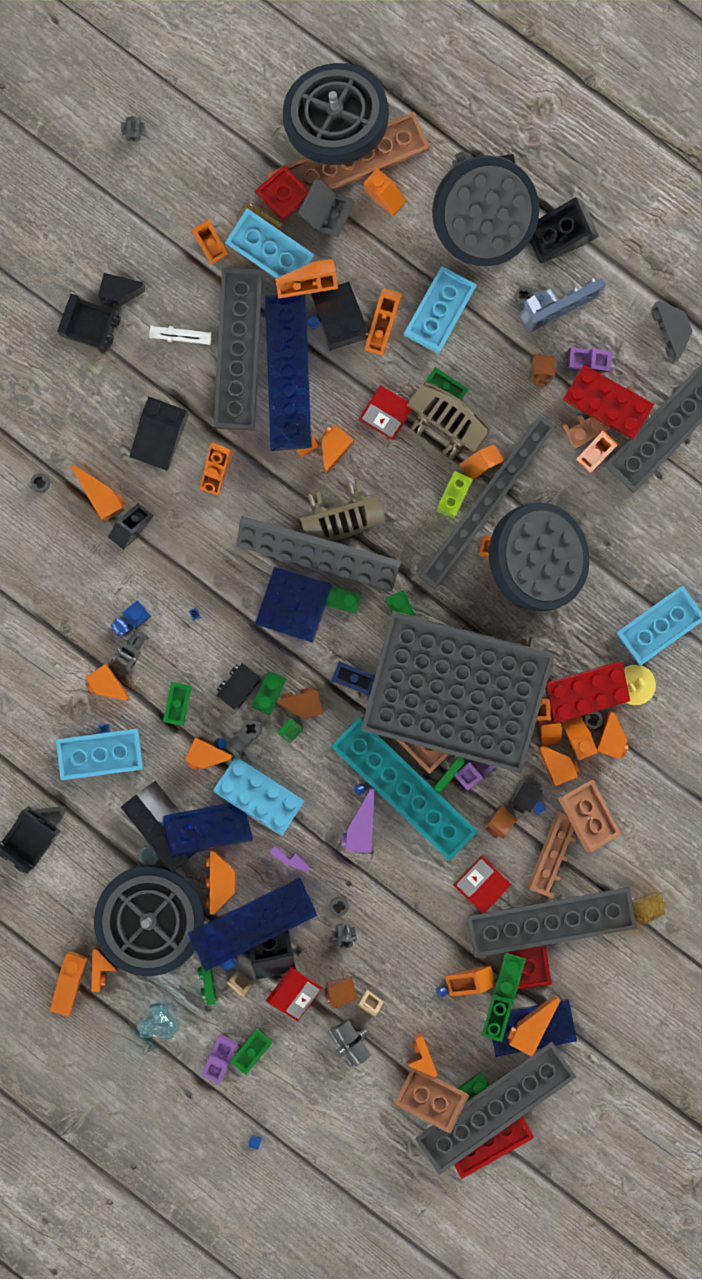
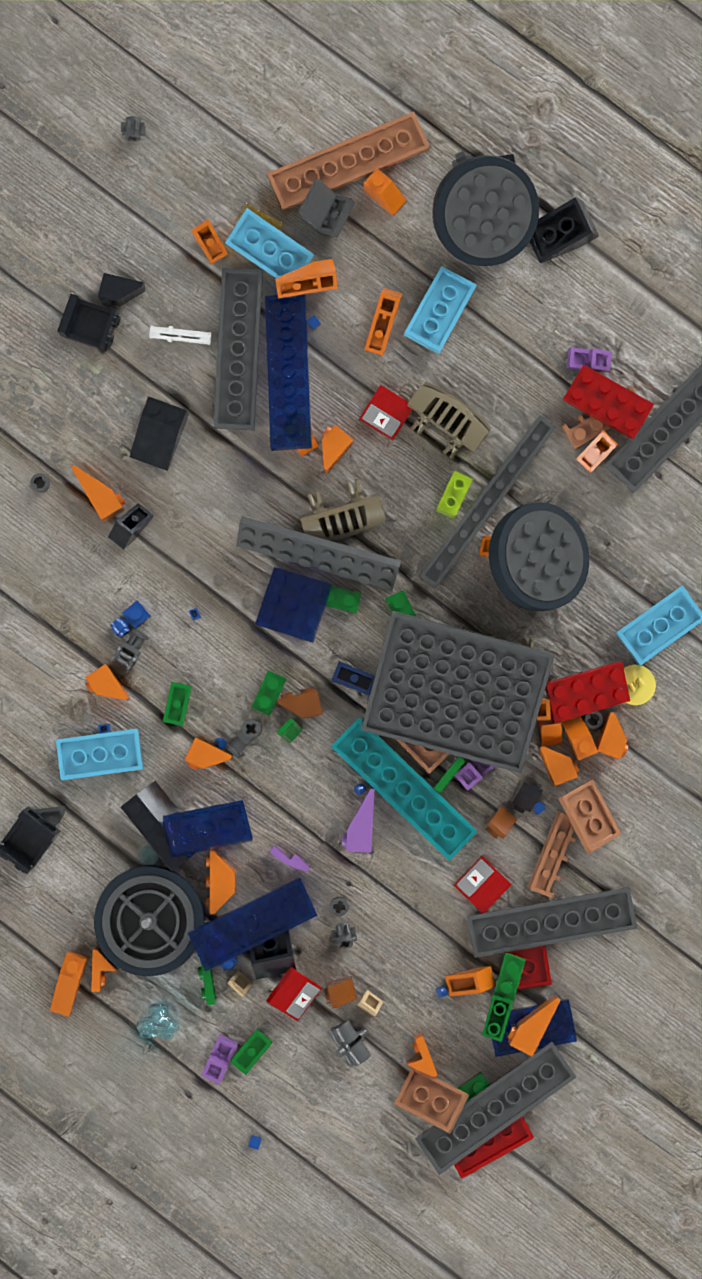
orange slope [199,442,234,496] -> none
medium azure plate [213,757,304,836] -> none
black slope [217,663,262,711] -> none
red tile [255,165,309,222] -> none
dark grey wheel [283,63,389,165] -> none
black slope [311,282,368,351] -> none
green plate [424,367,469,401] -> none
orange slope [459,444,504,480] -> none
dark grey bush [514,286,533,307] -> none
sand blue plate [520,278,606,333] -> none
dark orange slope [530,354,555,386] -> none
clear yellow slope [632,892,666,924] -> none
dark grey slope [651,301,693,363] -> none

